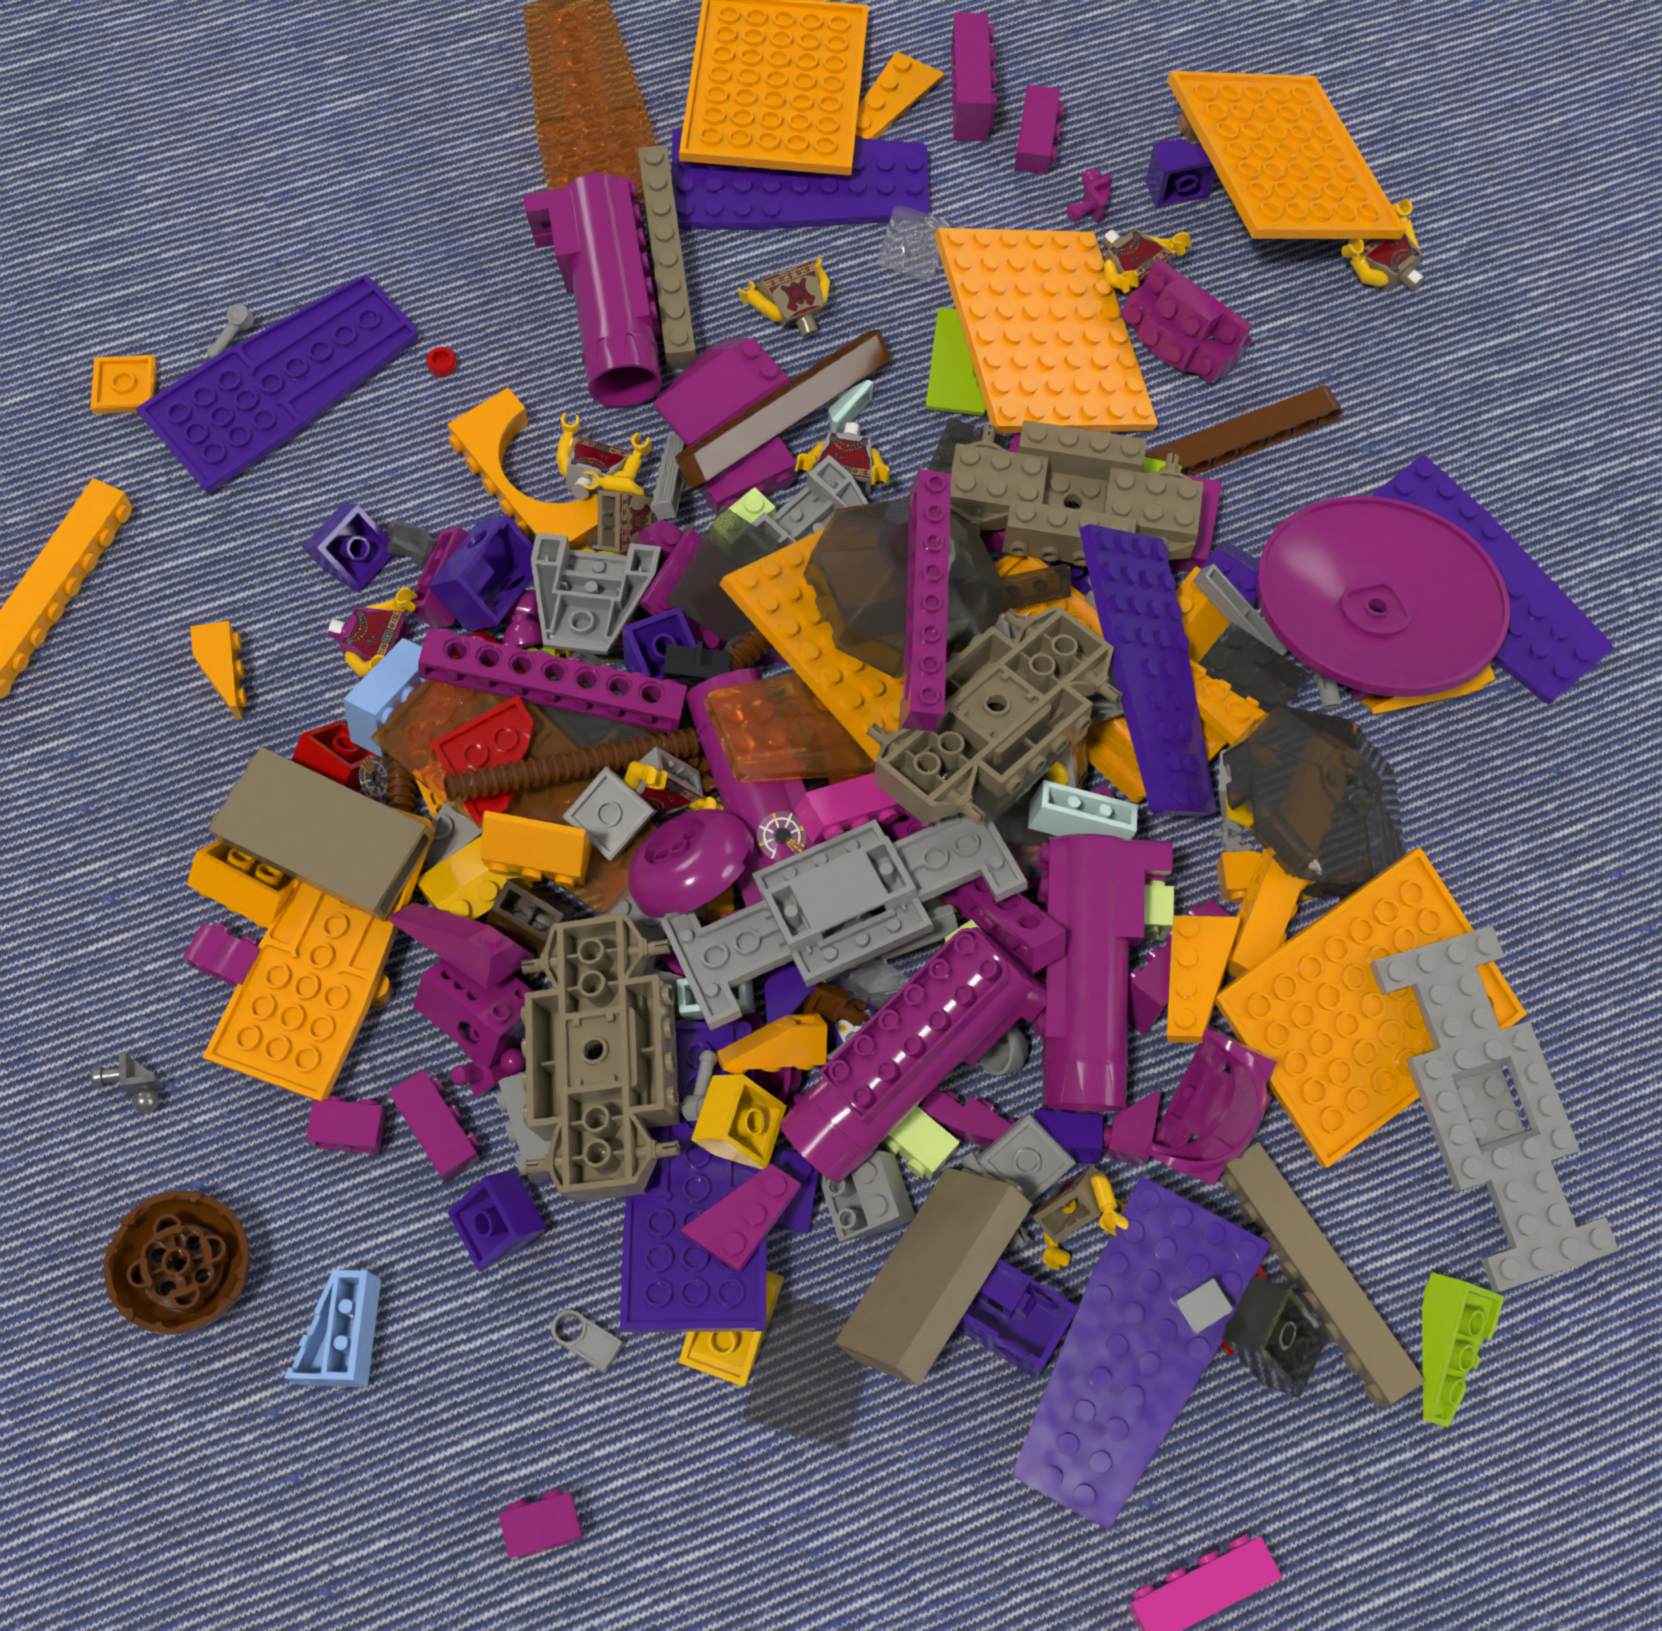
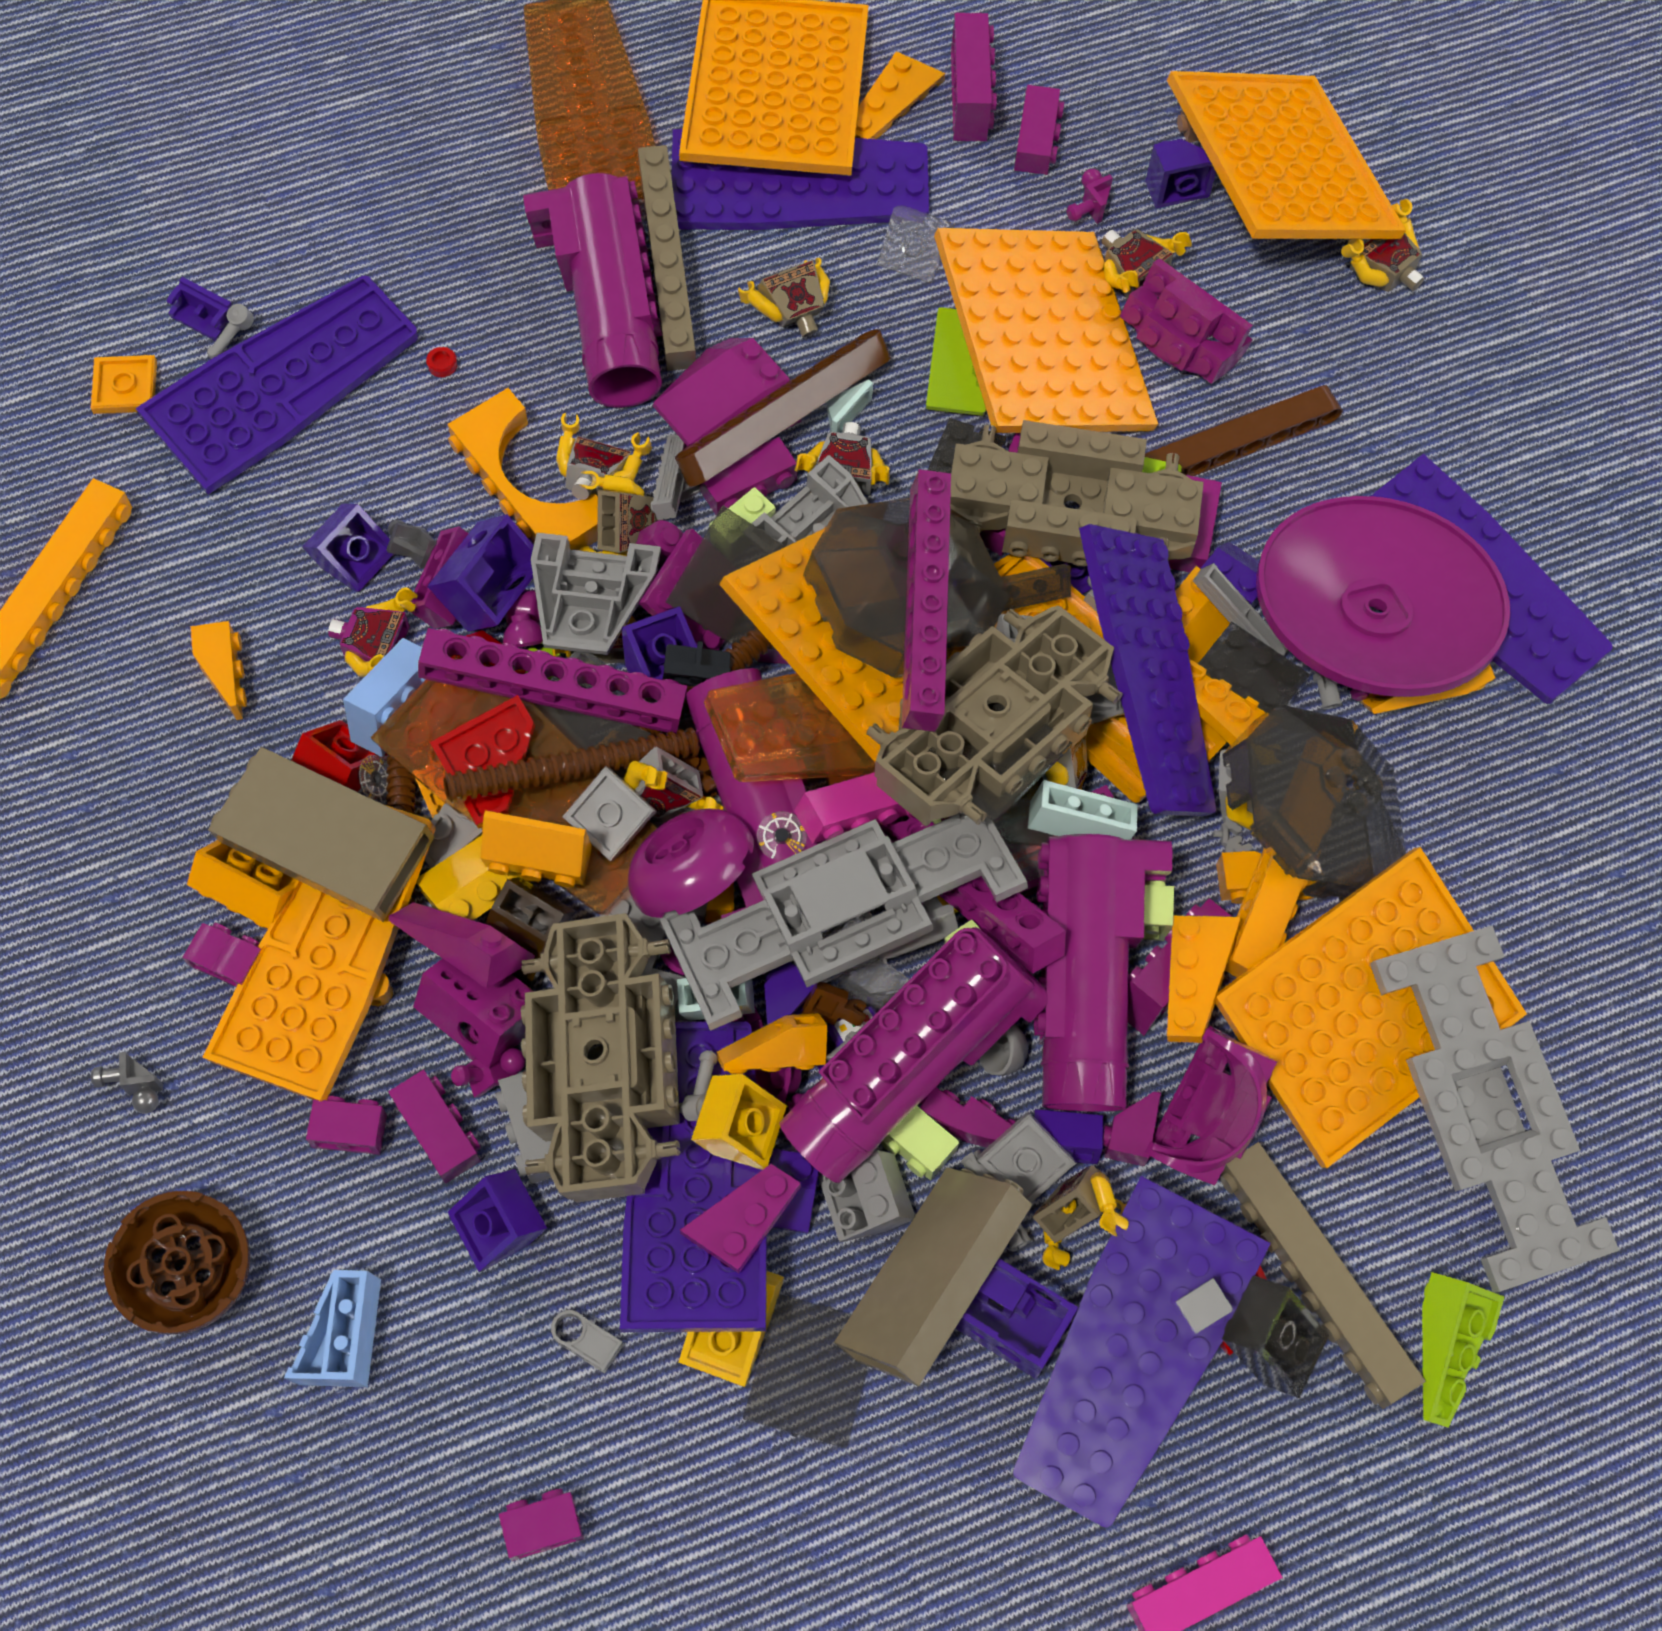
none -> dark purple hinge [167,277,232,341]

